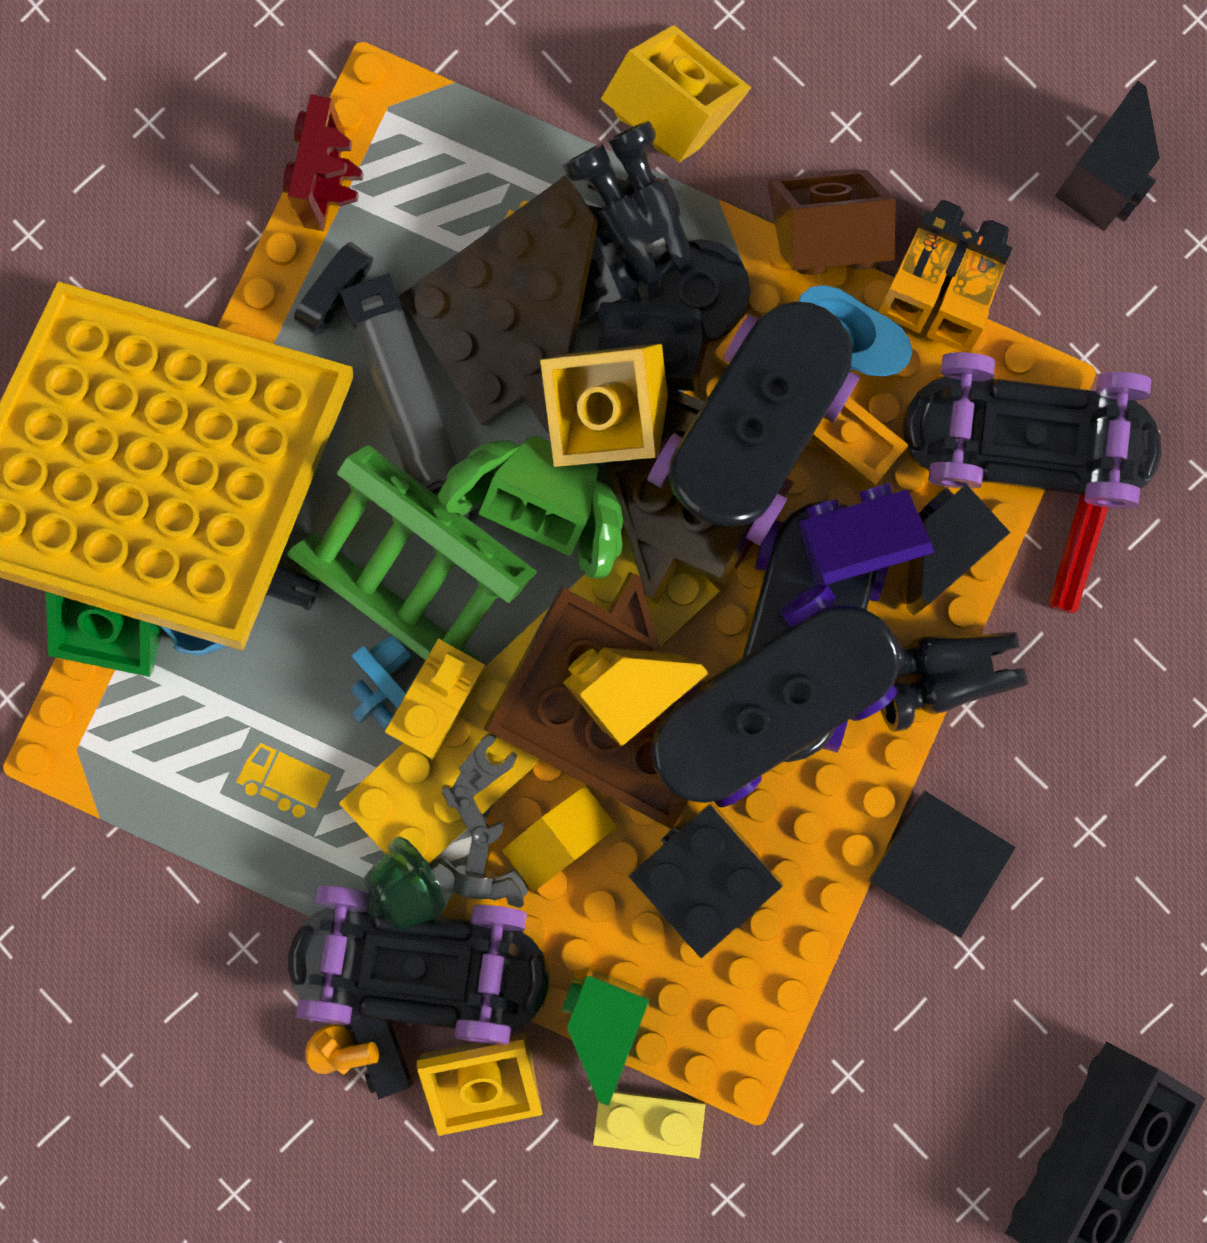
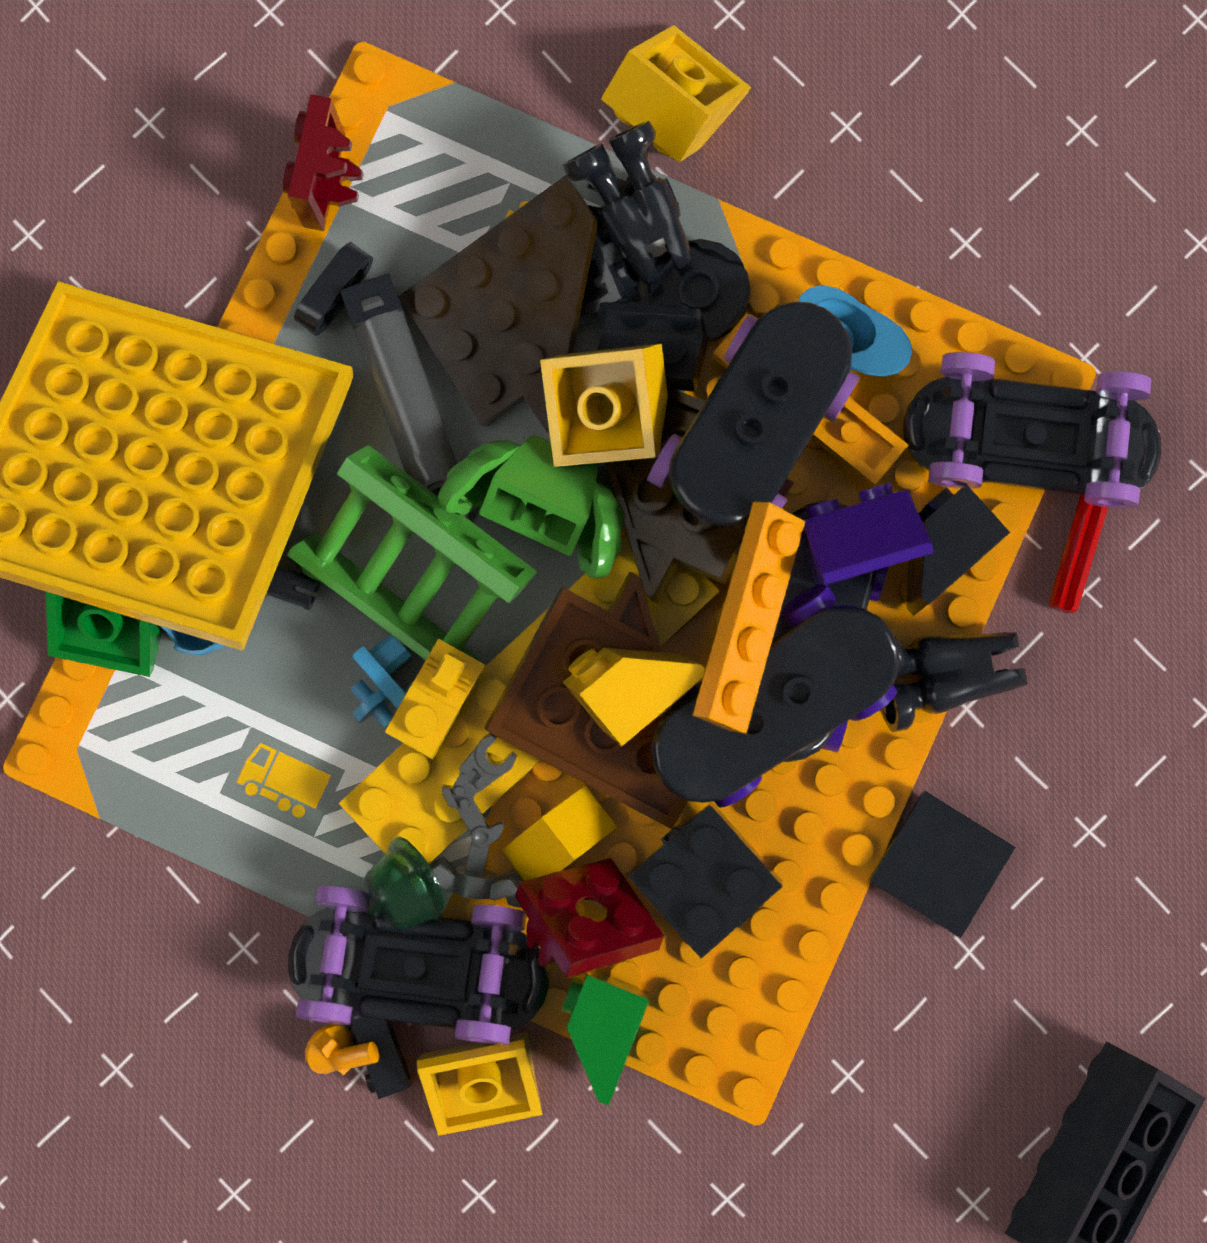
light yellow plate [593,1091,706,1158] -> none
reddish brown slope [768,170,896,275] -> none
hips [879,200,1013,353] -> none
black slope [1055,80,1160,231] -> none
none -> dark red piece [515,858,664,978]
none -> light orange plate [693,502,805,734]

